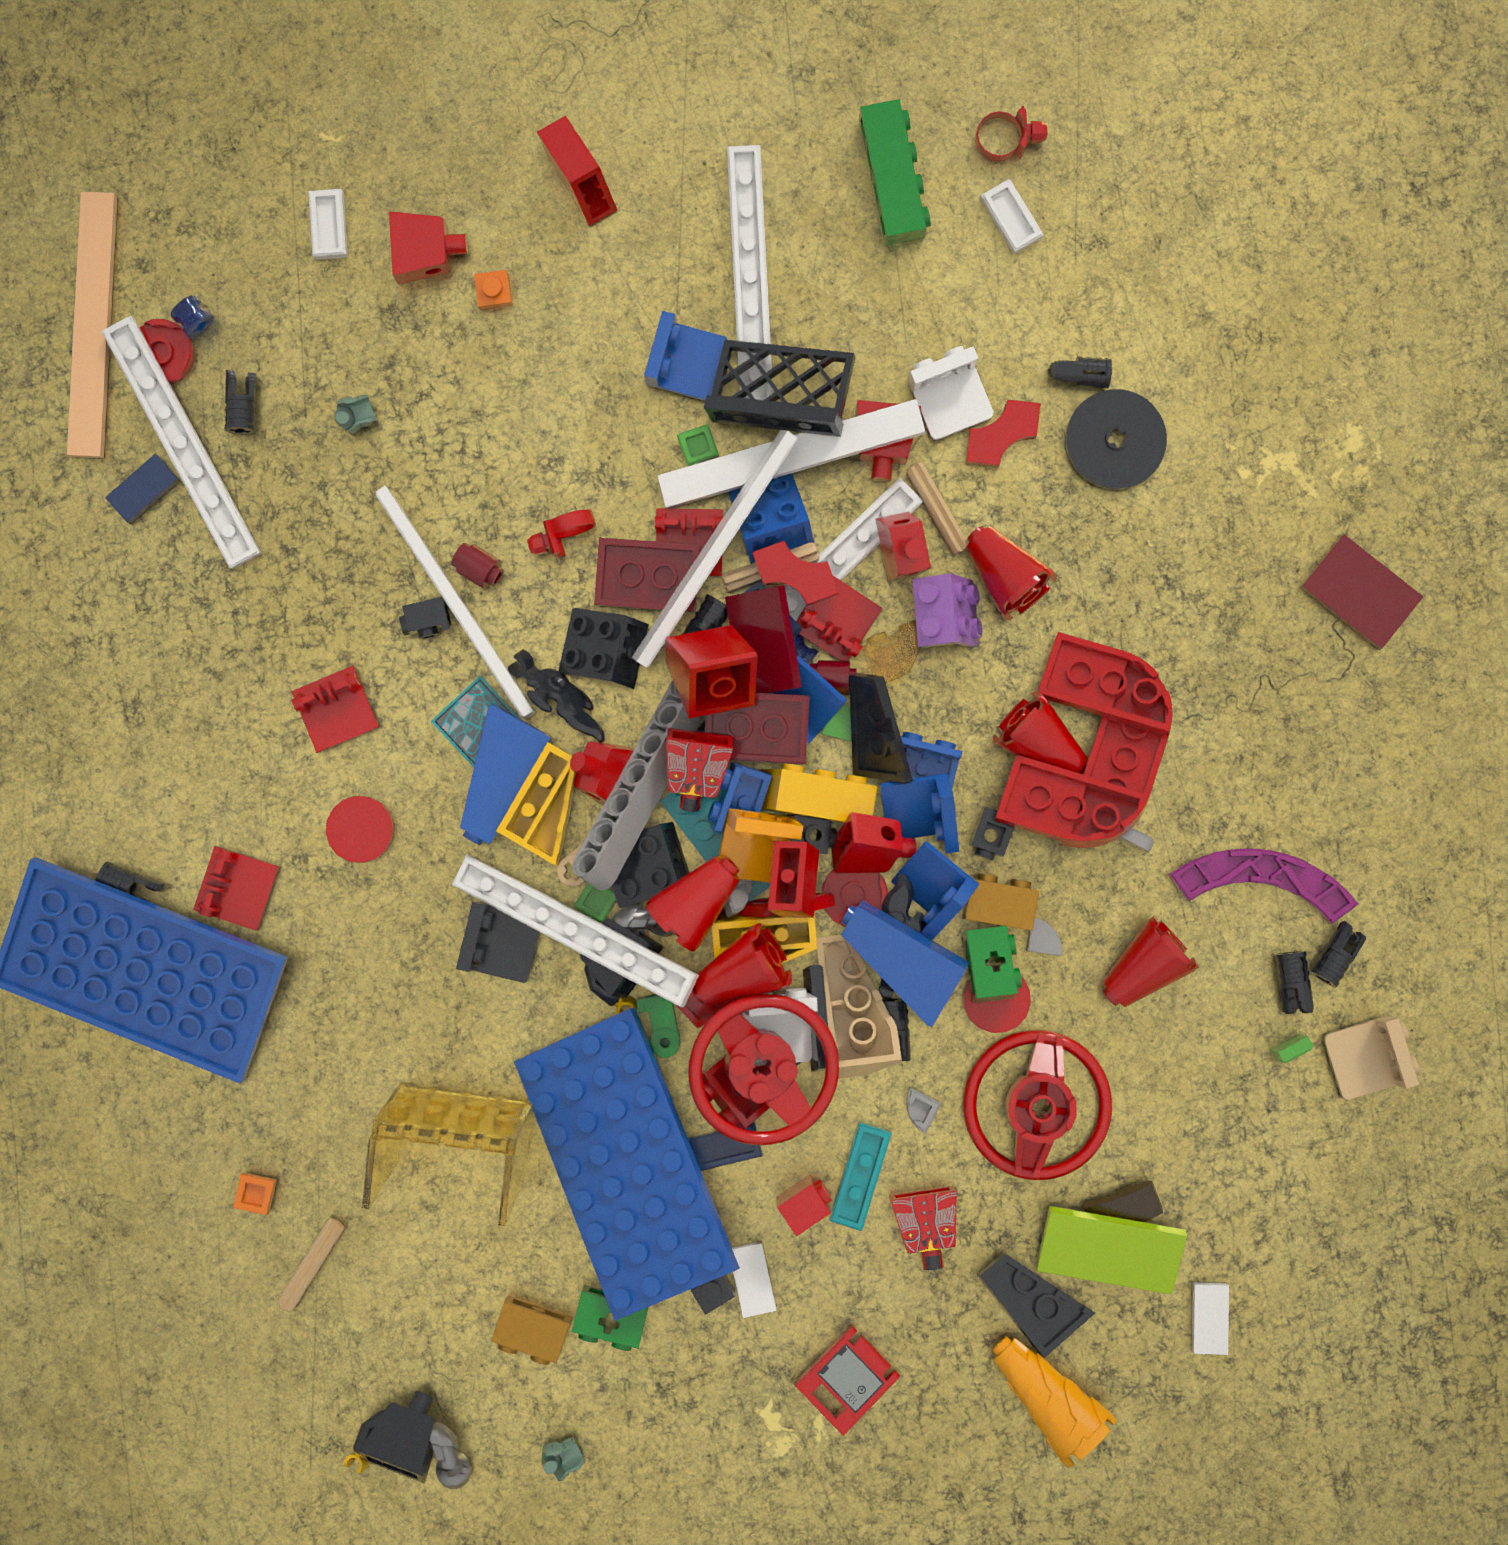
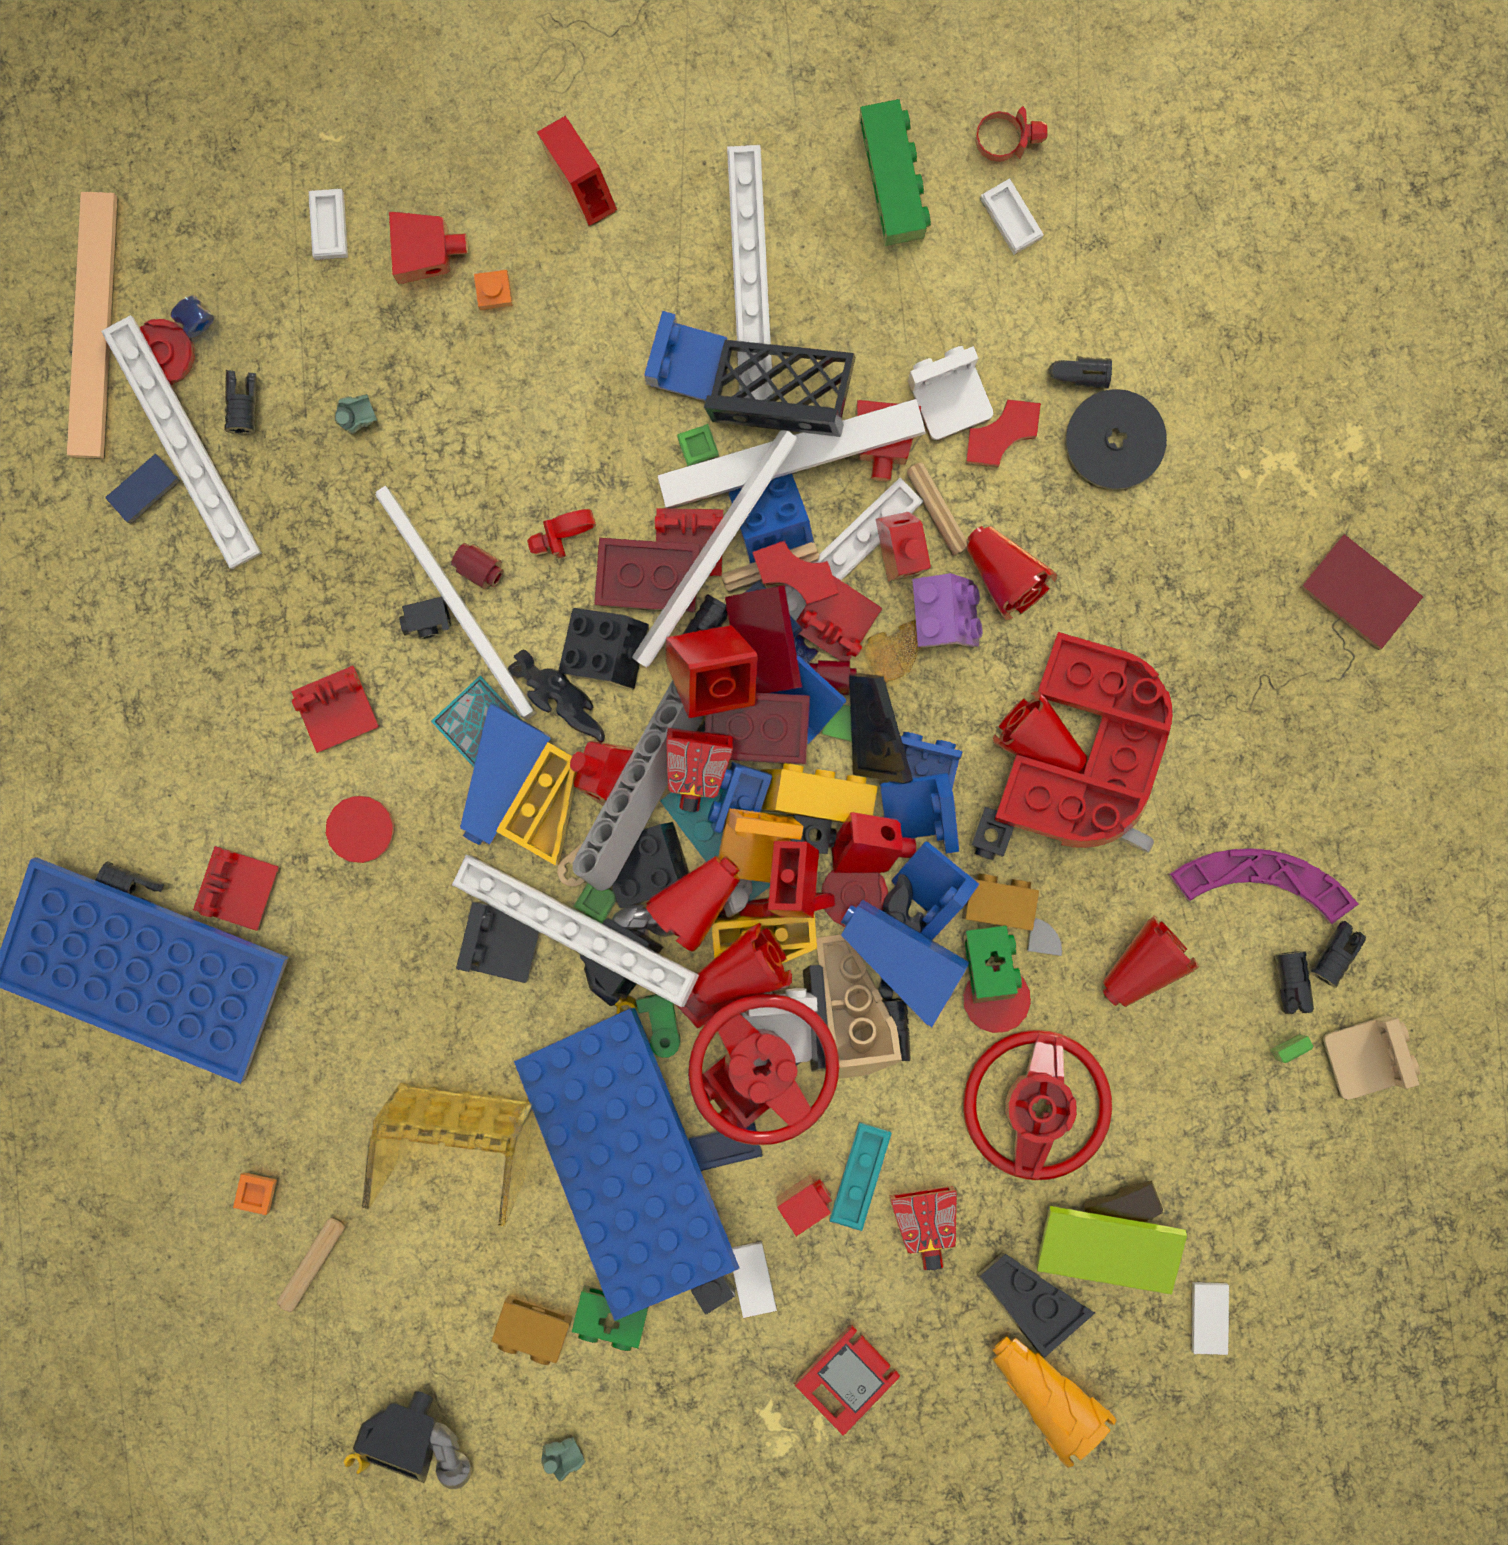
light grey tile [906,1087,941,1134] -> none

